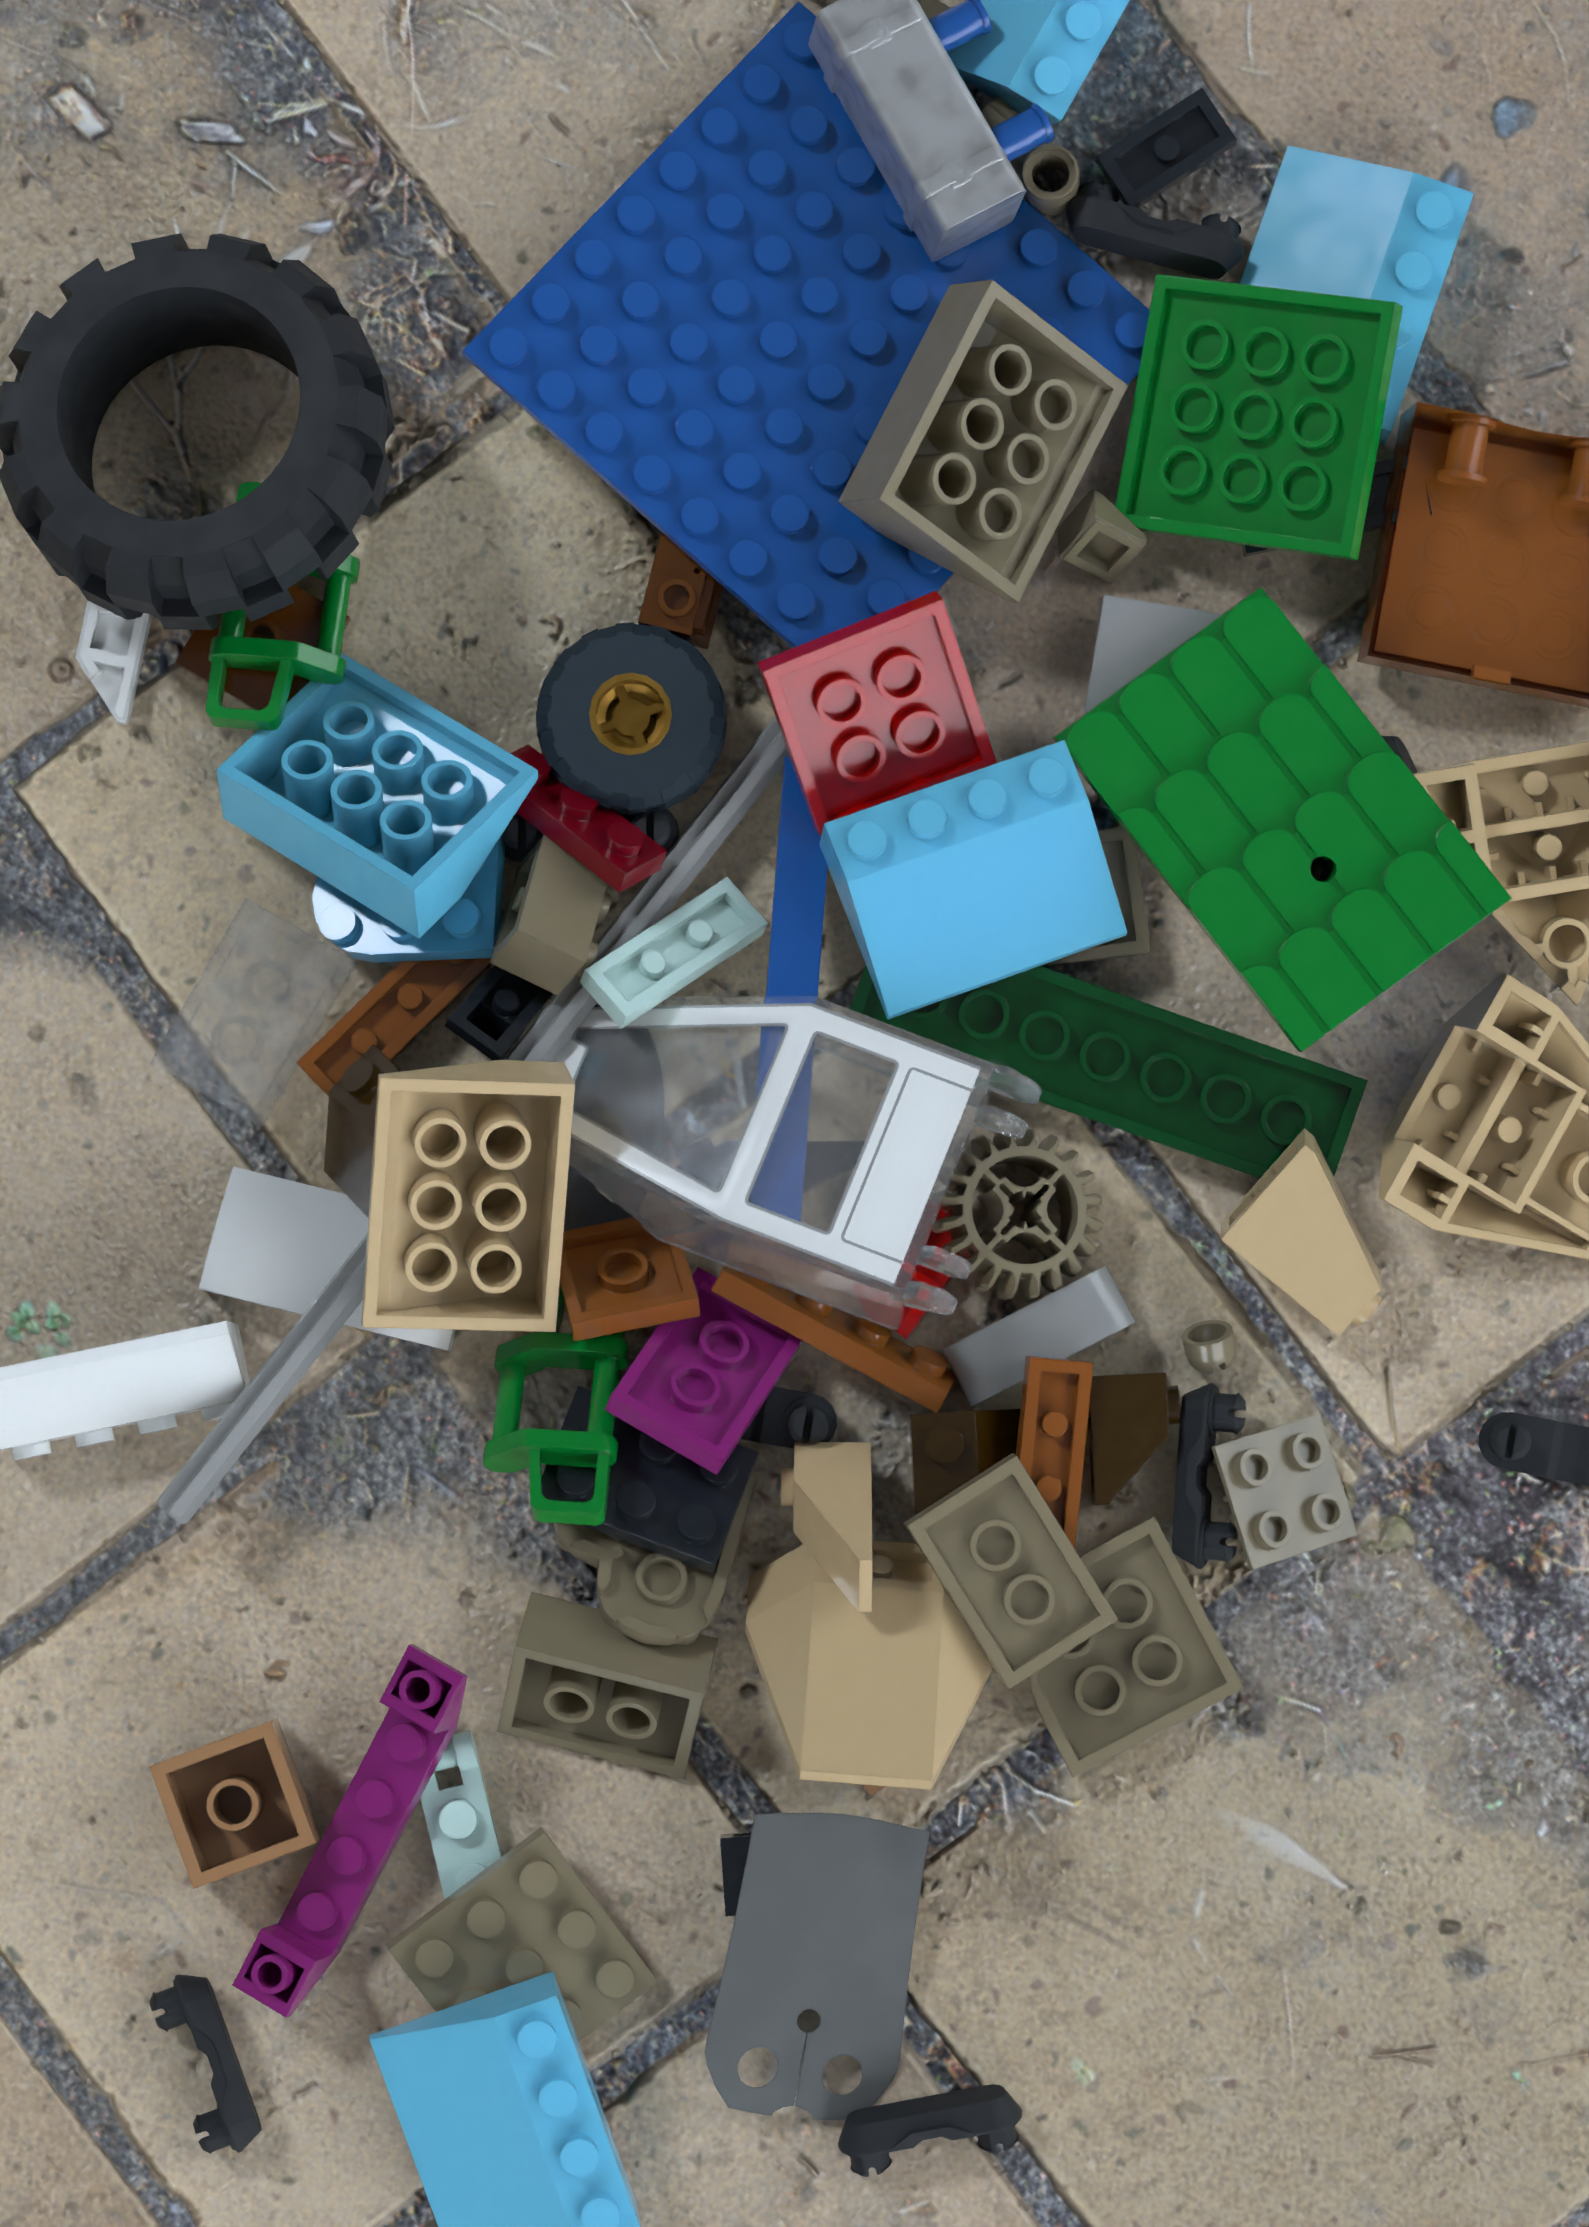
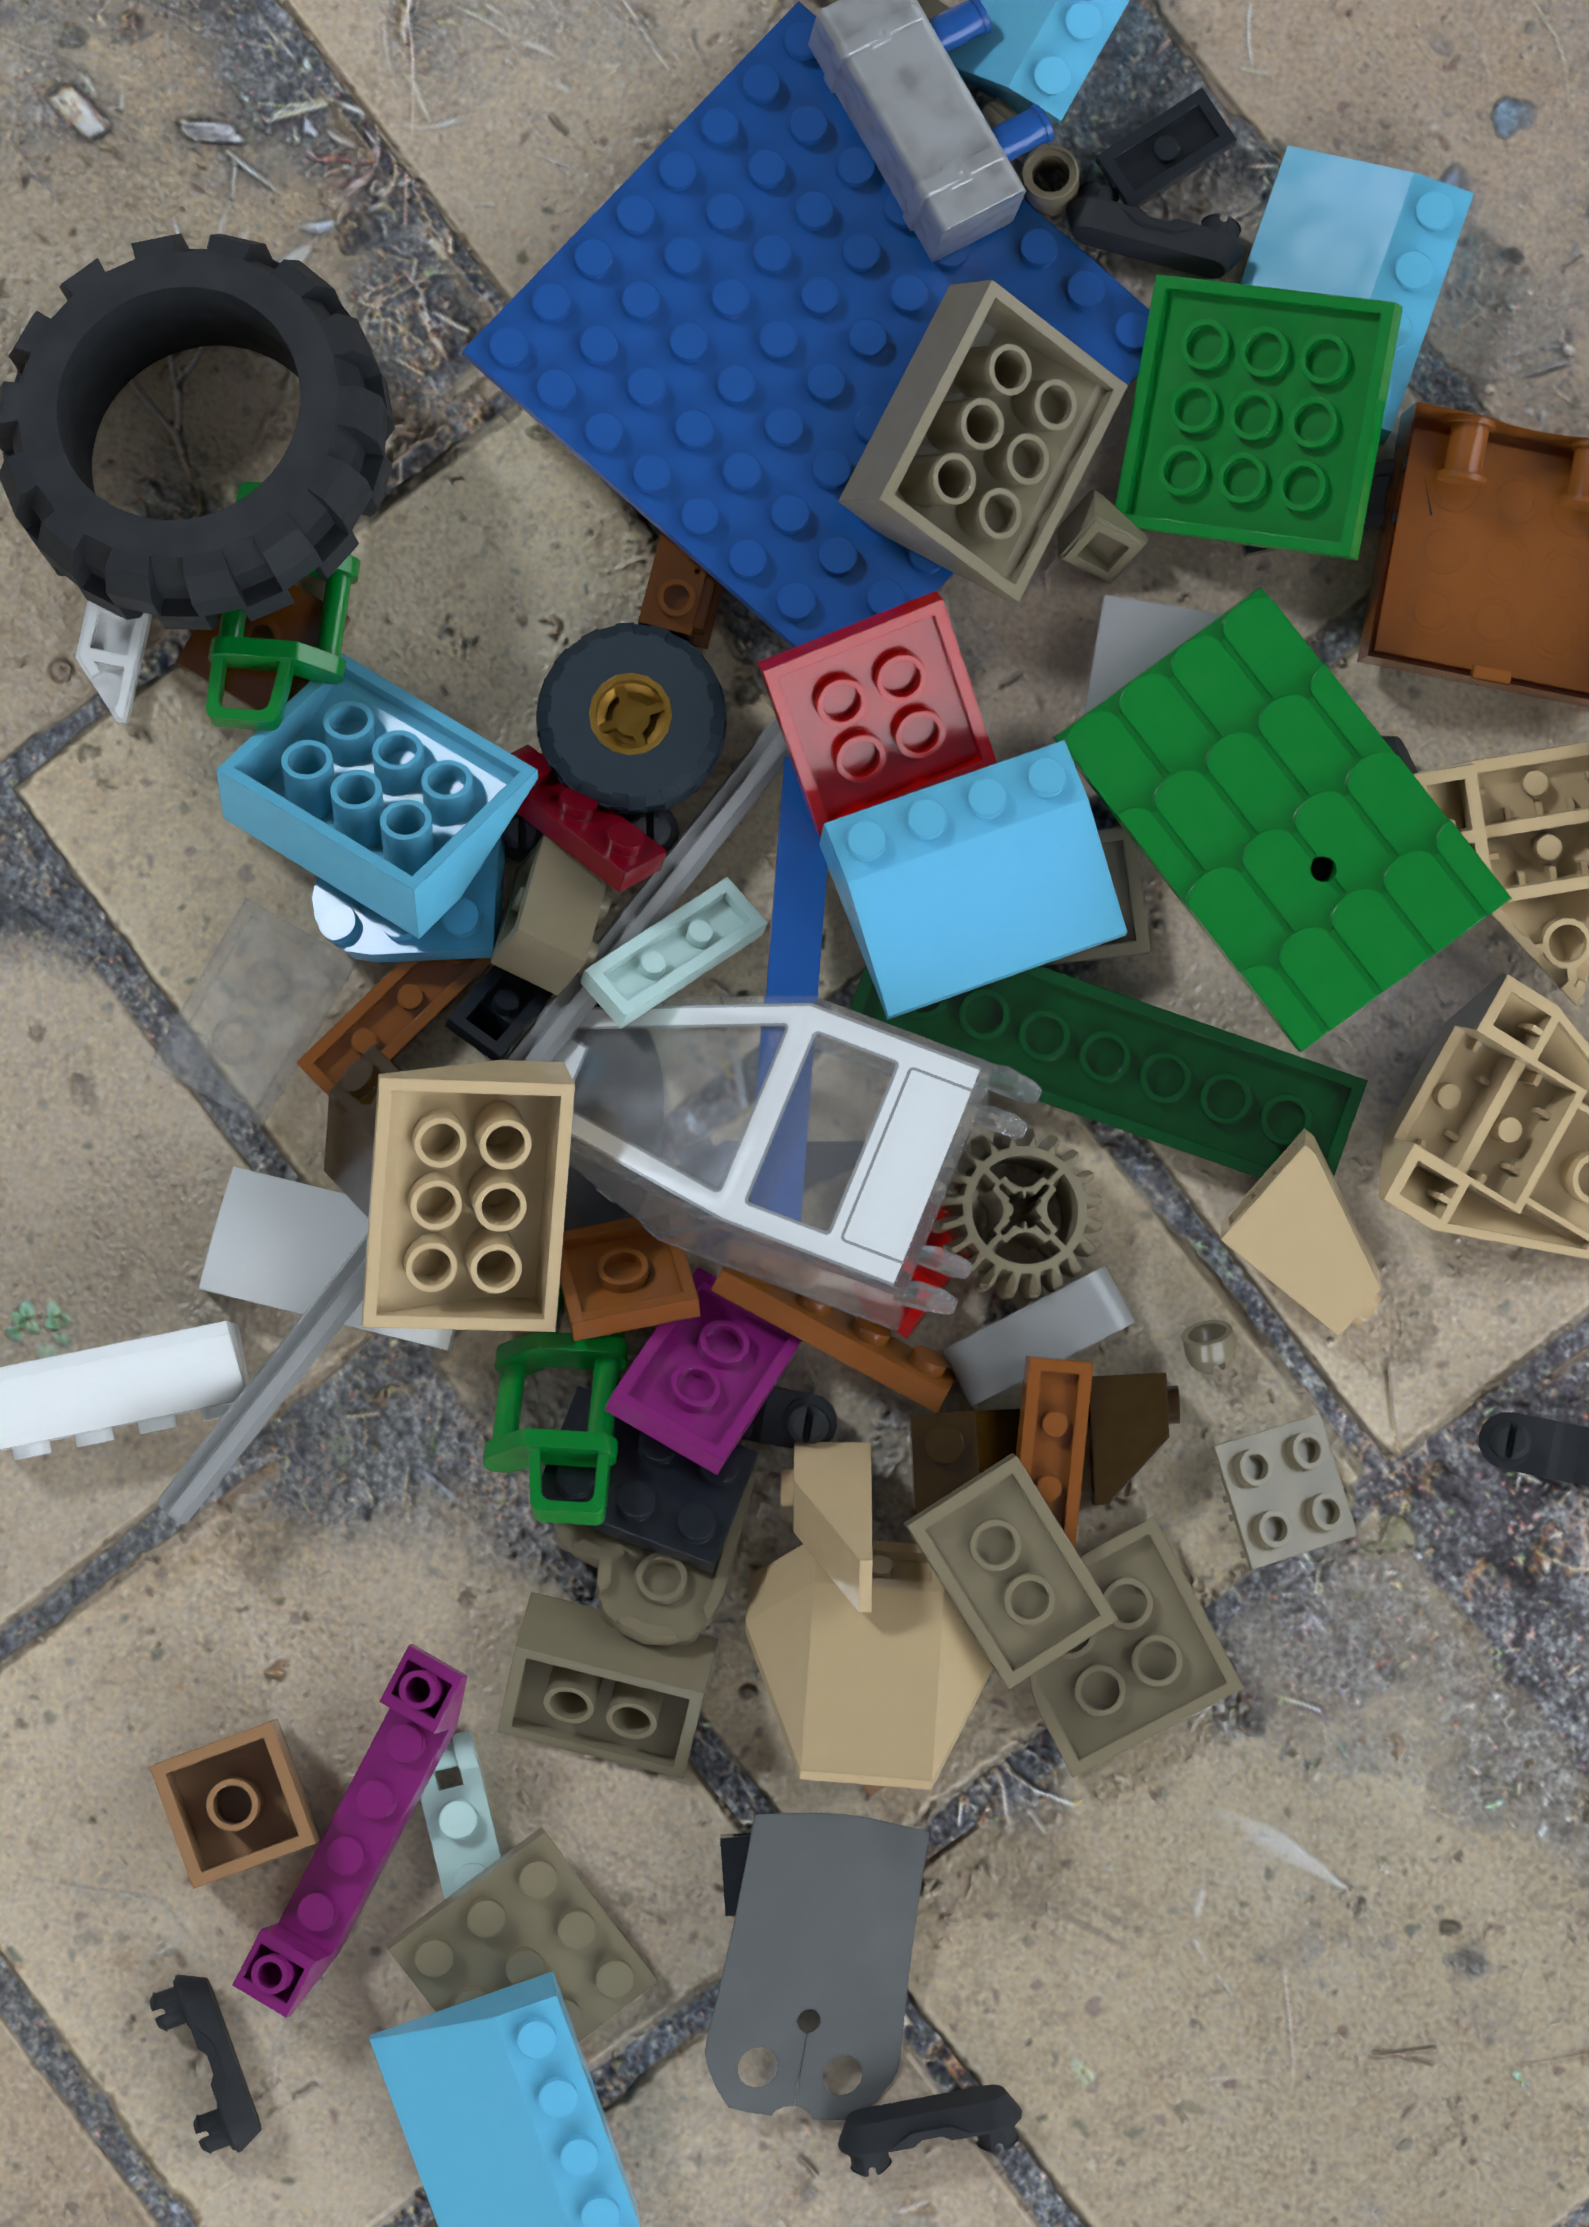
black piece [1172,1383,1246,1569] -> none

